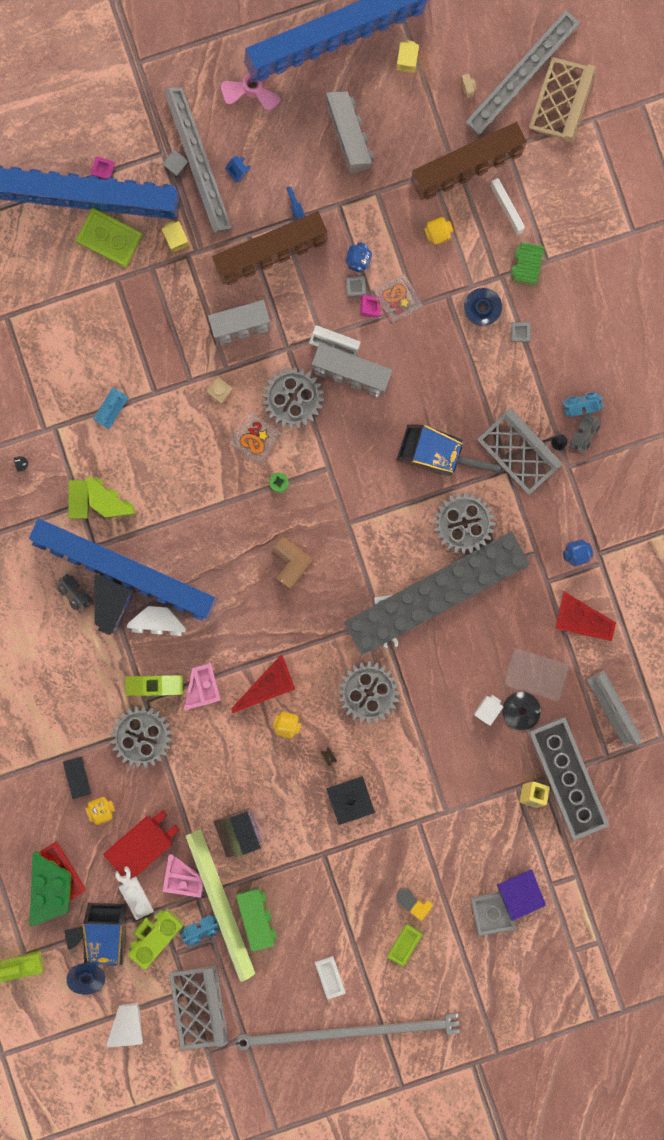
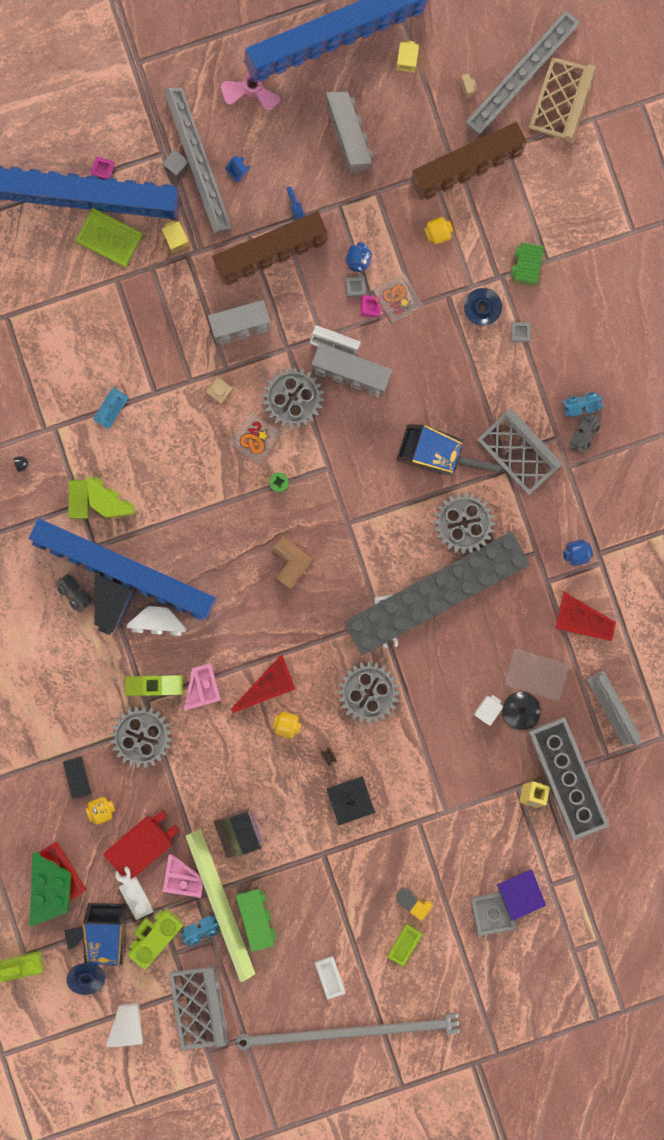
white tile [490,178,525,235] -> none
black hinge [551,434,568,451] -> none

